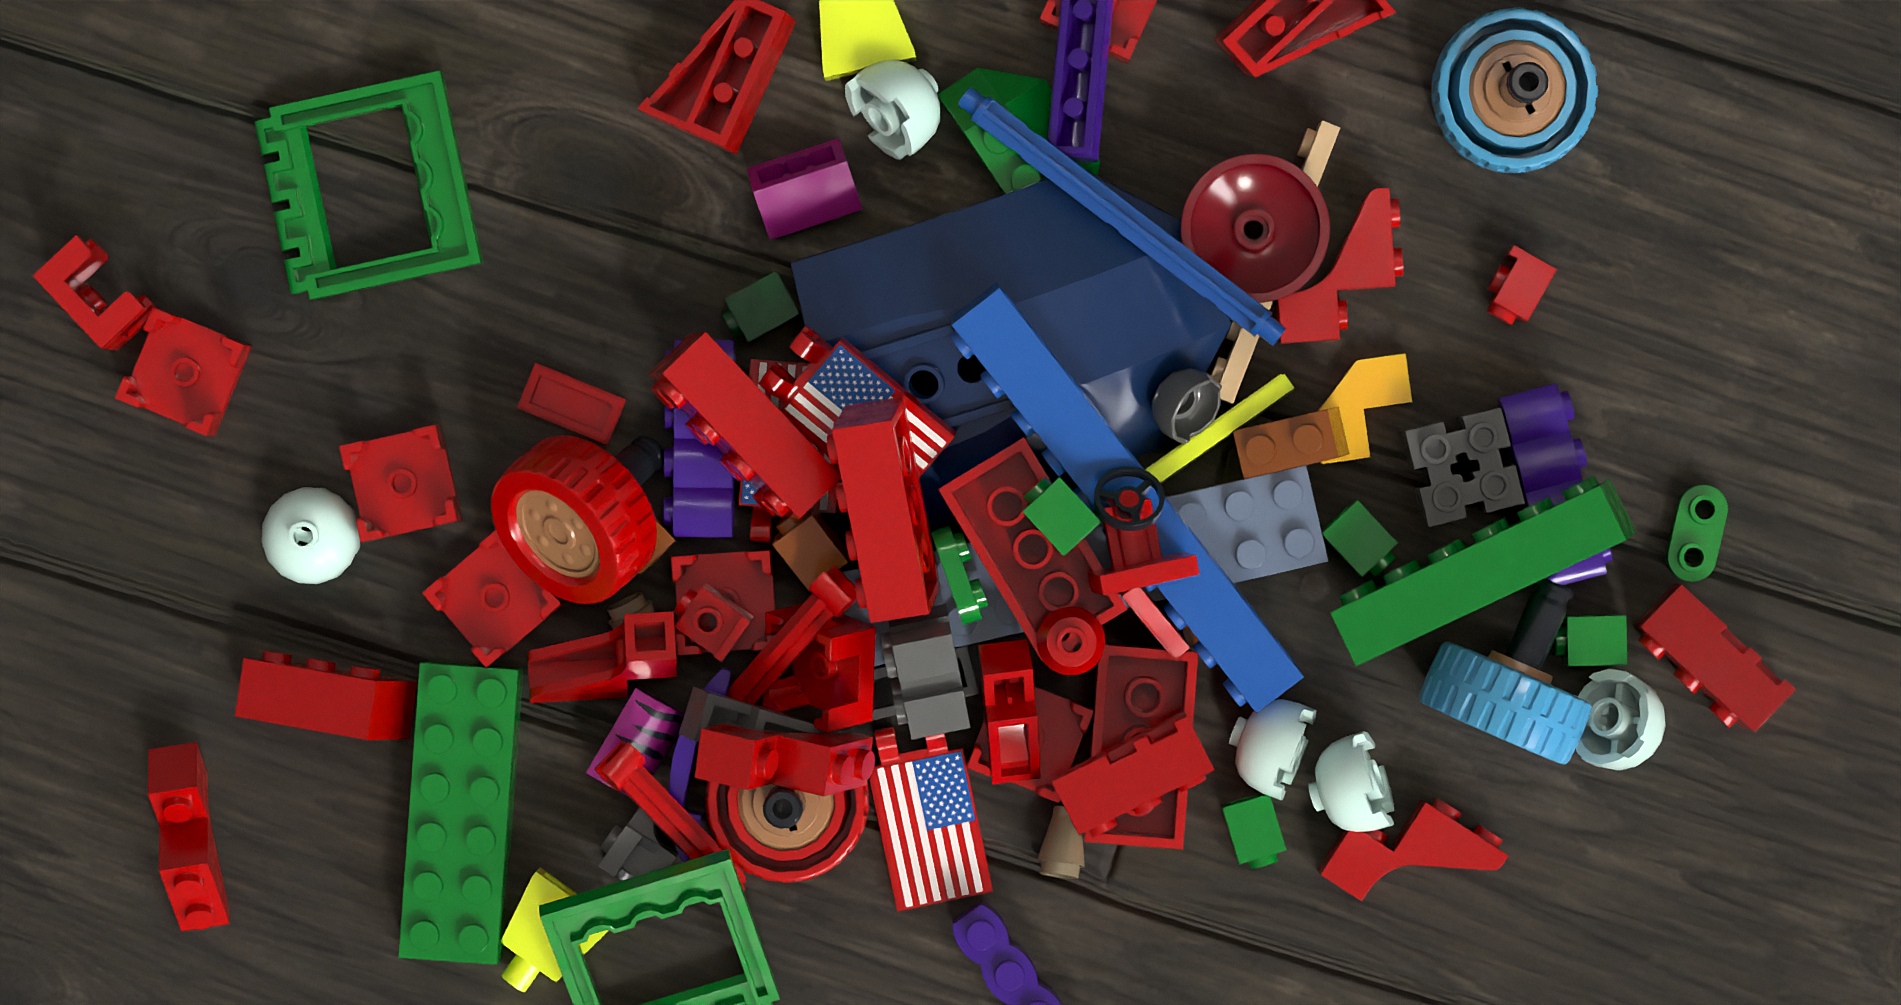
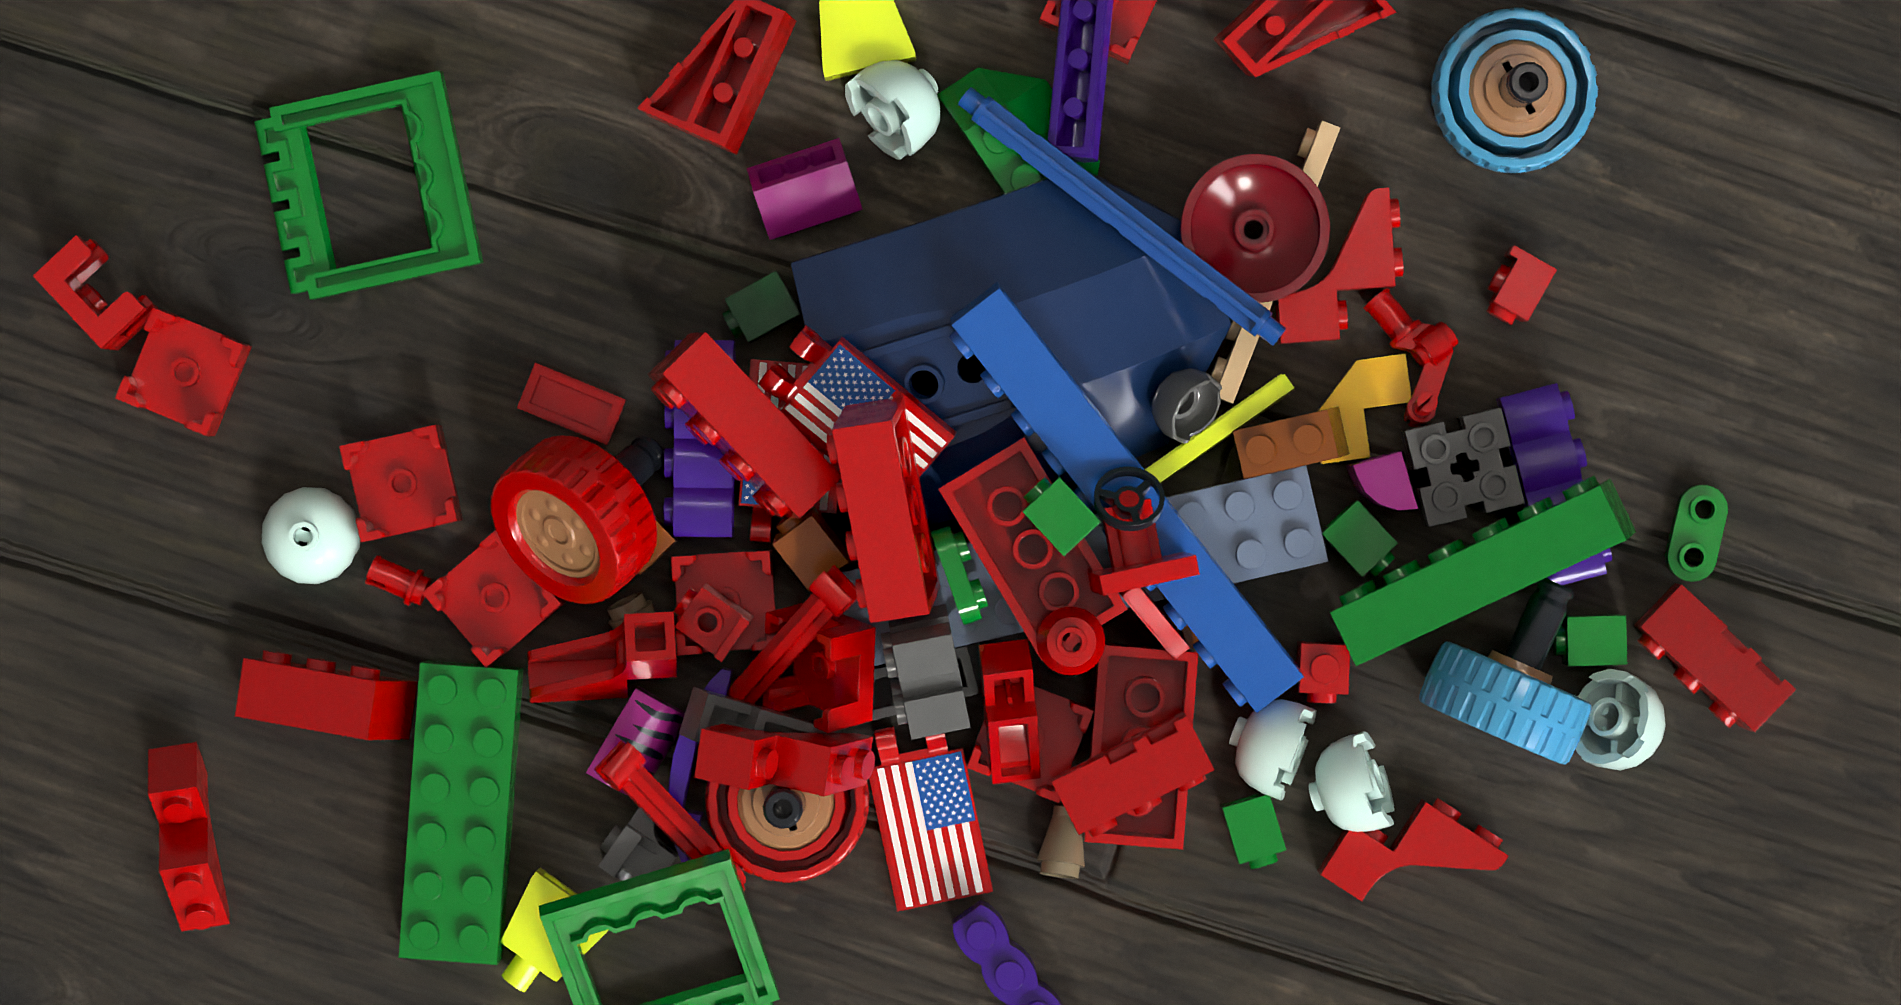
none -> red pin [365,555,432,606]
none -> red brick [1295,641,1350,703]
none -> magenta brick [1346,451,1418,510]
none -> red pin [1363,288,1458,427]

